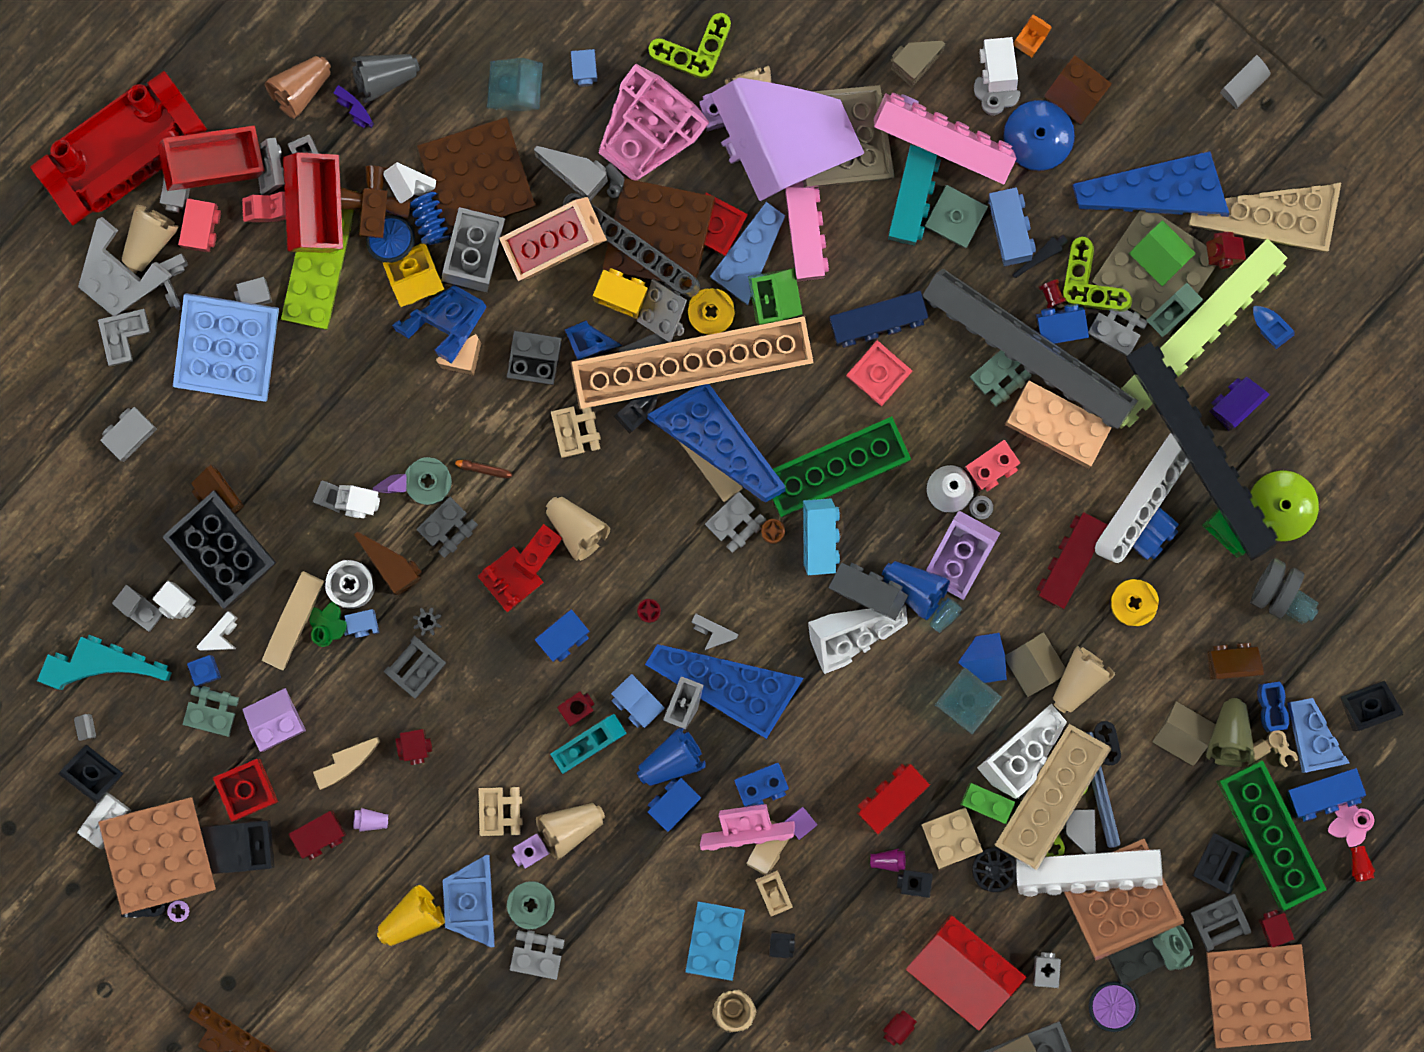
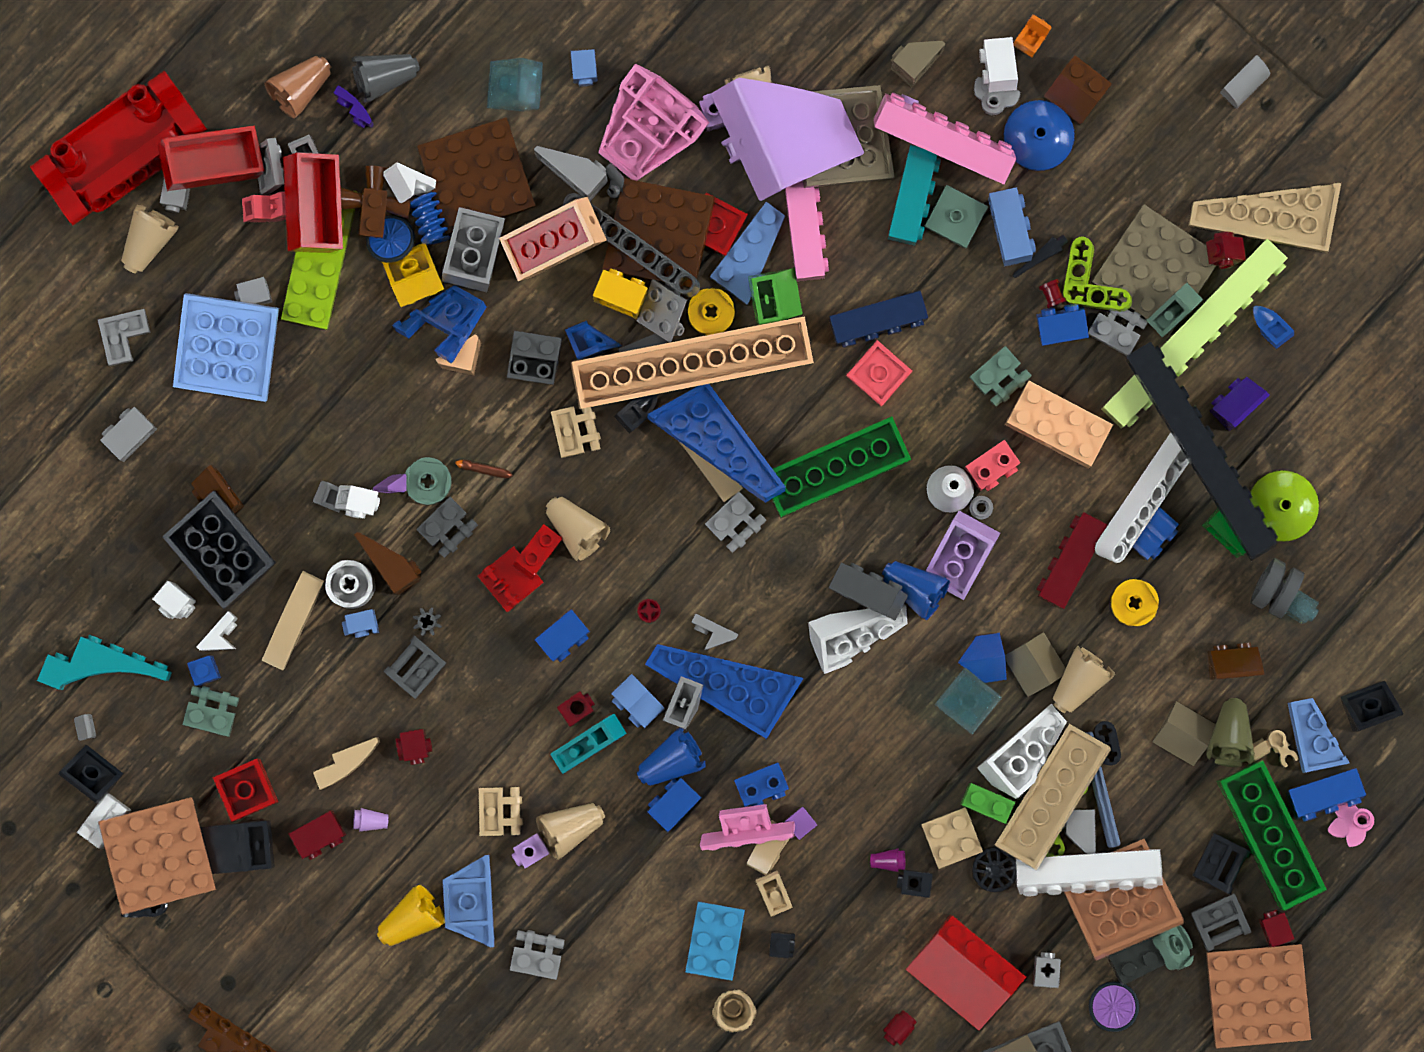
light grey wing [78,217,172,316] -> none
light grey slope [112,585,163,632] -> none
light grey bracket [160,254,188,311] -> none
lavender bush [167,900,190,922] -> none
coral brick [179,198,221,253] -> none
lavender slope [243,688,306,752] -> none
green plate [309,602,347,647] -> none
sand green plate [507,881,555,929] -> none
lime beam [649,13,731,79] -> none
dark orange wheel [761,519,785,544] -> none
medium azure brick [803,499,840,575] -> none
red brick [856,764,930,834] -> none
dark grey brick [922,269,1138,429] -> none
clear light blue cone [929,597,963,633] -> none
blue wing [1073,151,1229,217] -> none
bright green slope [1129,220,1196,286] -> none
blue brick [1257,682,1289,731] -> none
red cone [1351,846,1375,882] -> none

